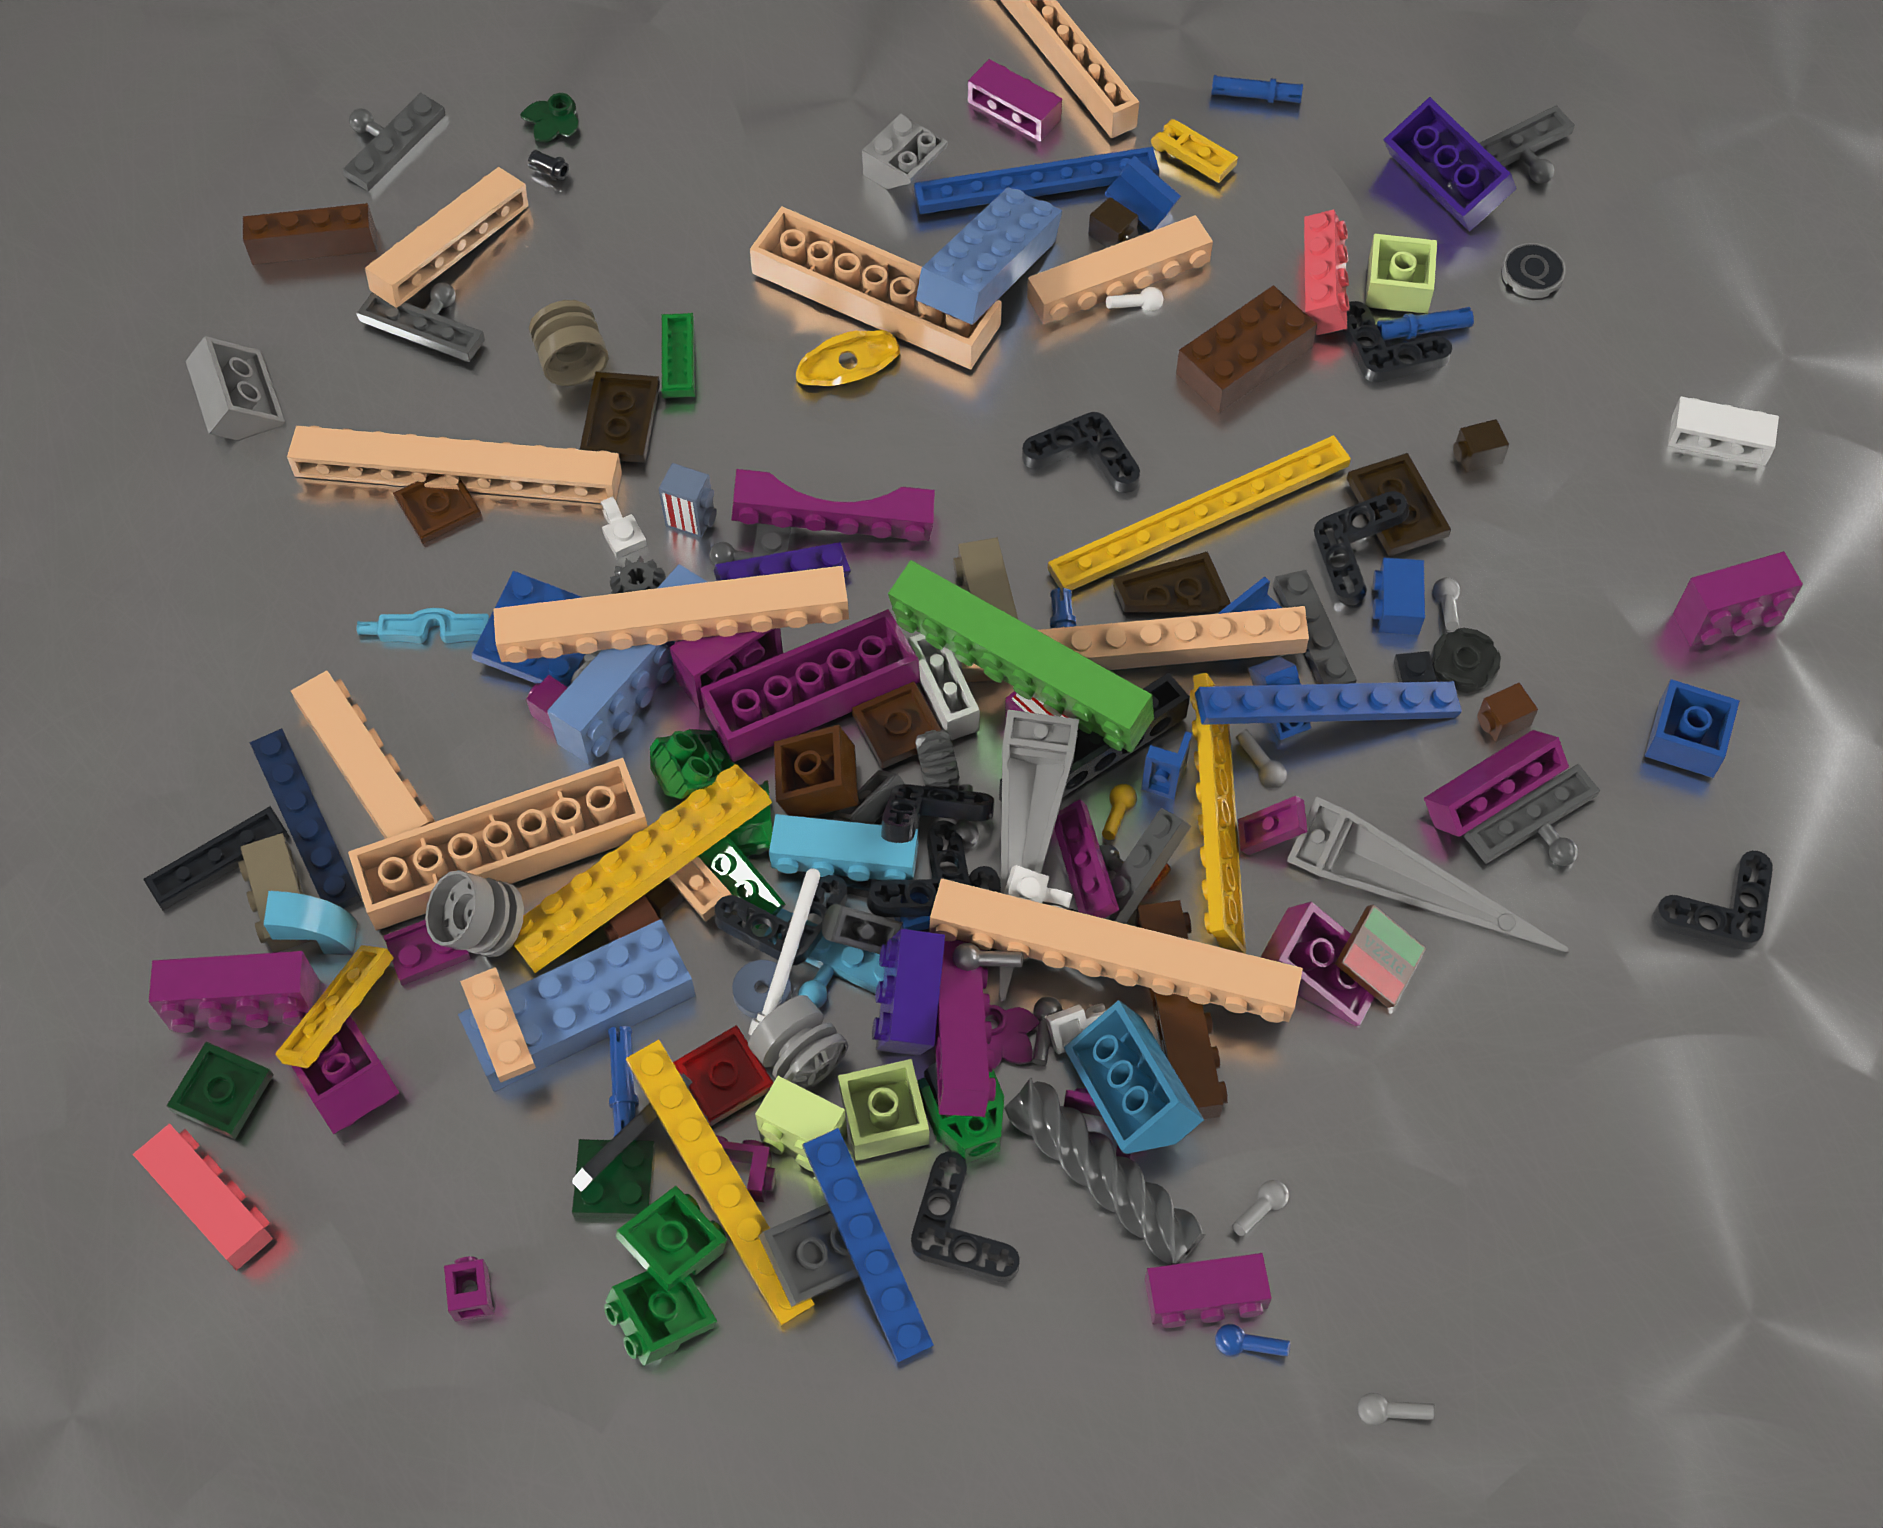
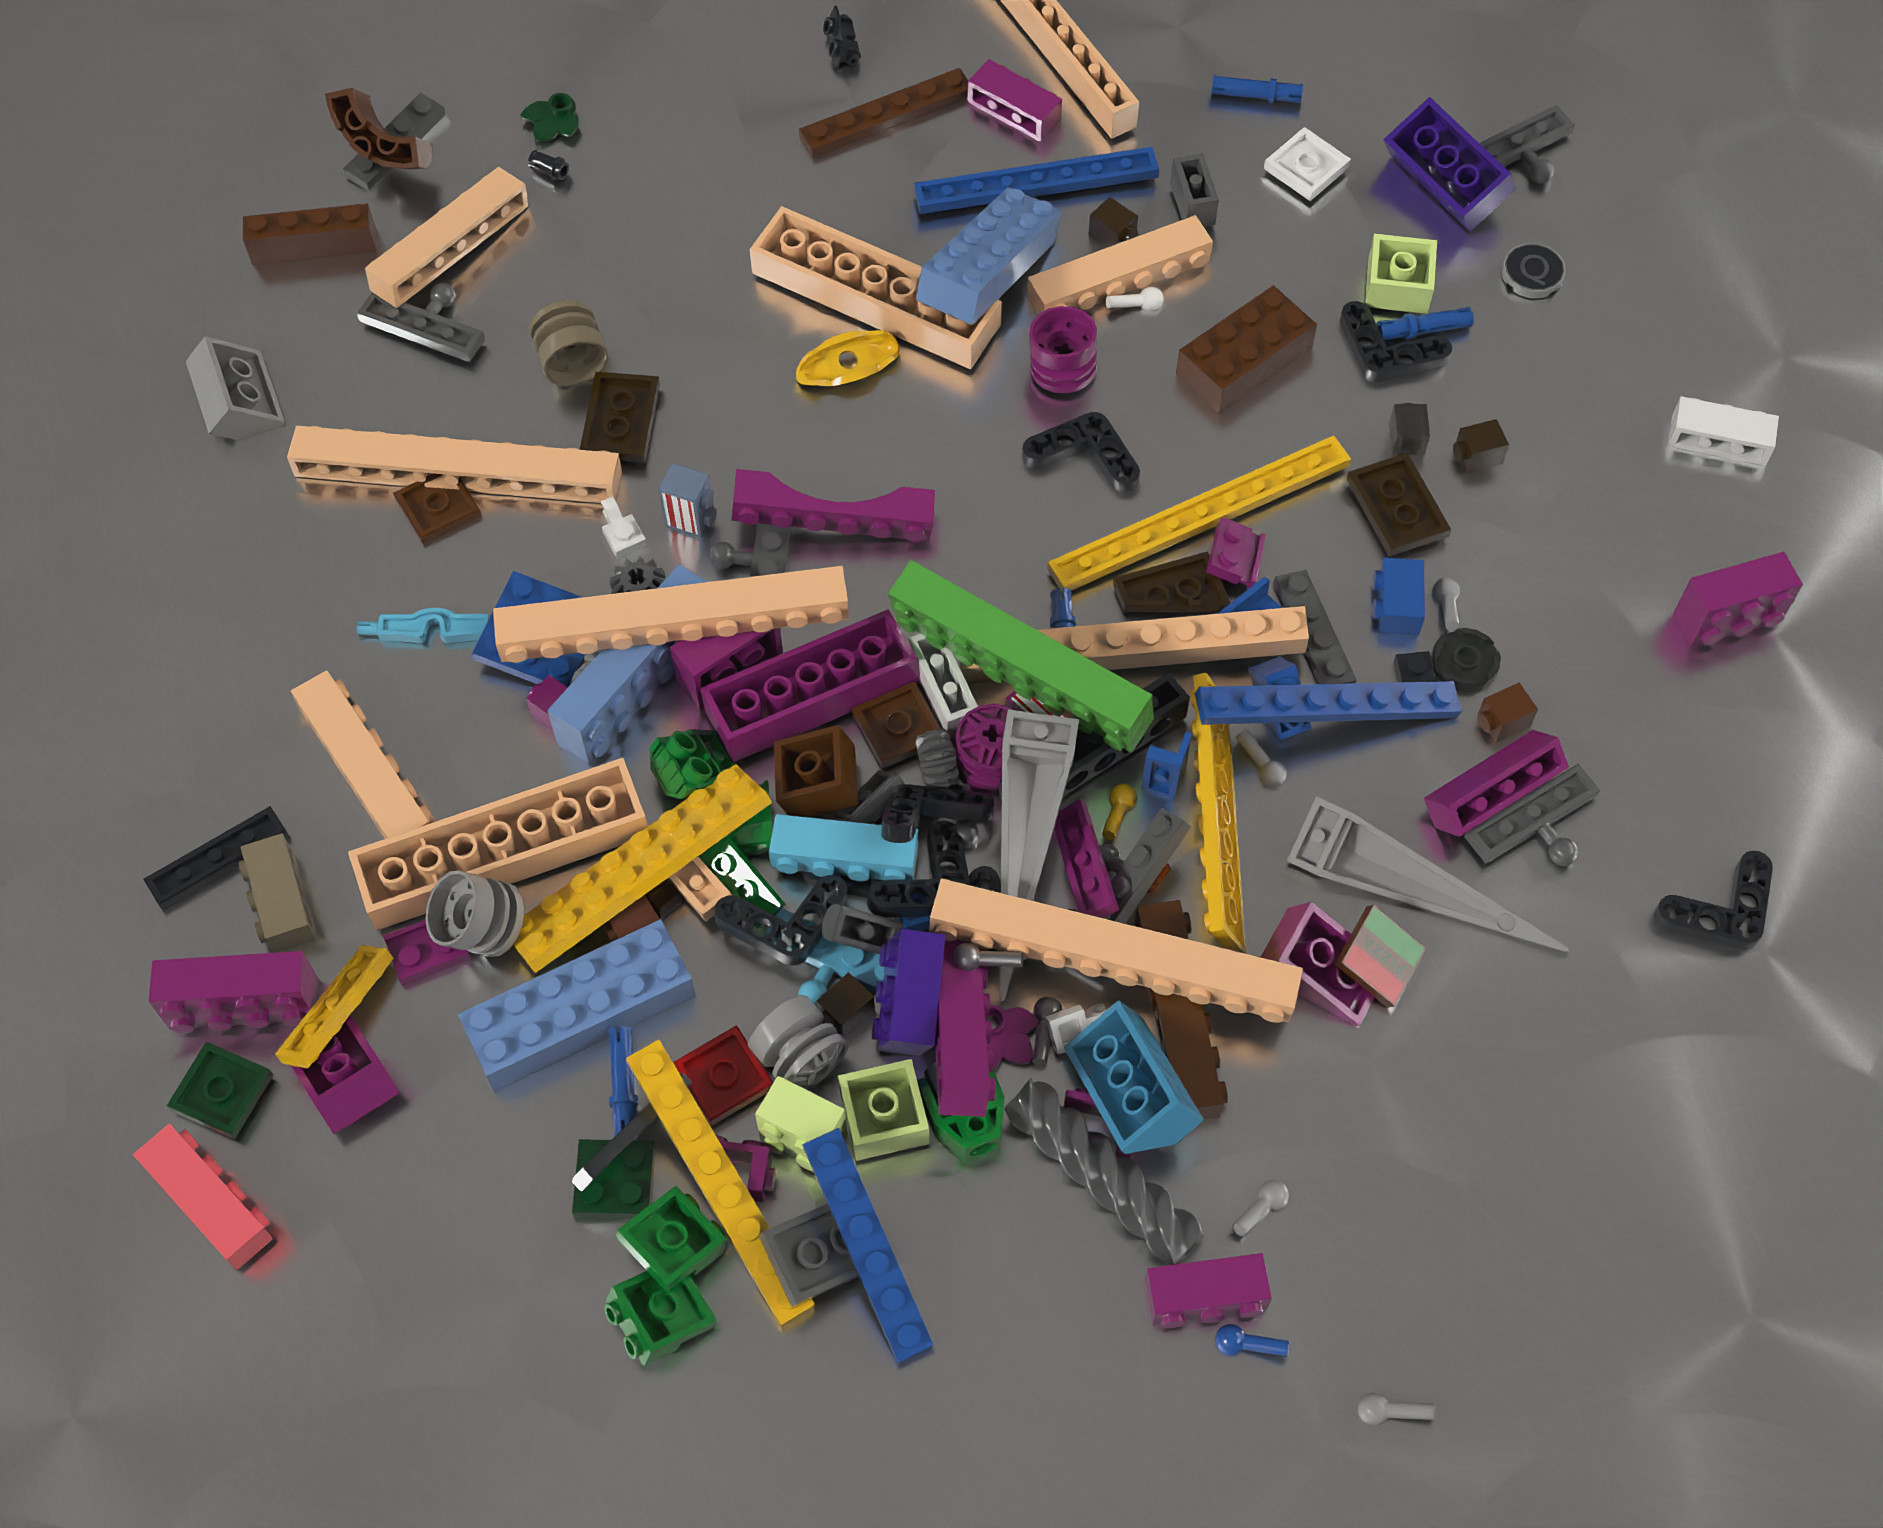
dark blue plate [249,728,362,909] -> none
medium azure brick [264,891,357,955] -> none
magenta brick [444,1256,494,1322] -> none
light nougat plate [460,967,536,1083] -> none
green plate [661,313,695,398] -> none
dark purple plate [713,542,851,581] -> none
sand blue piece [732,960,792,1018] -> none
white piece [748,868,820,1035] -> none
light grey slope [862,114,948,189] -> none
black beam [911,1151,1020,1282] -> none
dark tan brick [953,537,1019,620] -> none
white plate [1004,865,1073,909] -> none
blue panel [1105,156,1181,232] -> none
yellow plate [1151,119,1238,183] -> none
magenta plate [1237,796,1308,855] -> none
coral brick [1304,209,1350,336] -> none
black beam [1314,491,1410,605] -> none
blue brick [1645,679,1740,778] -> none
none -> reddish brown brick [325,88,433,170]
none -> reddish brown plate [799,68,968,157]
none -> dark brown brick [816,972,875,1038]
none -> black hinge [823,6,861,70]
none -> magenta wheel [956,703,1013,796]
none -> magenta wheel [1029,306,1097,393]
none -> dark grey brick [1170,153,1219,227]
none -> magenta plate [1206,517,1266,589]
none -> white plate [1264,127,1351,201]
none -> clear smoke brick [1389,403,1430,455]

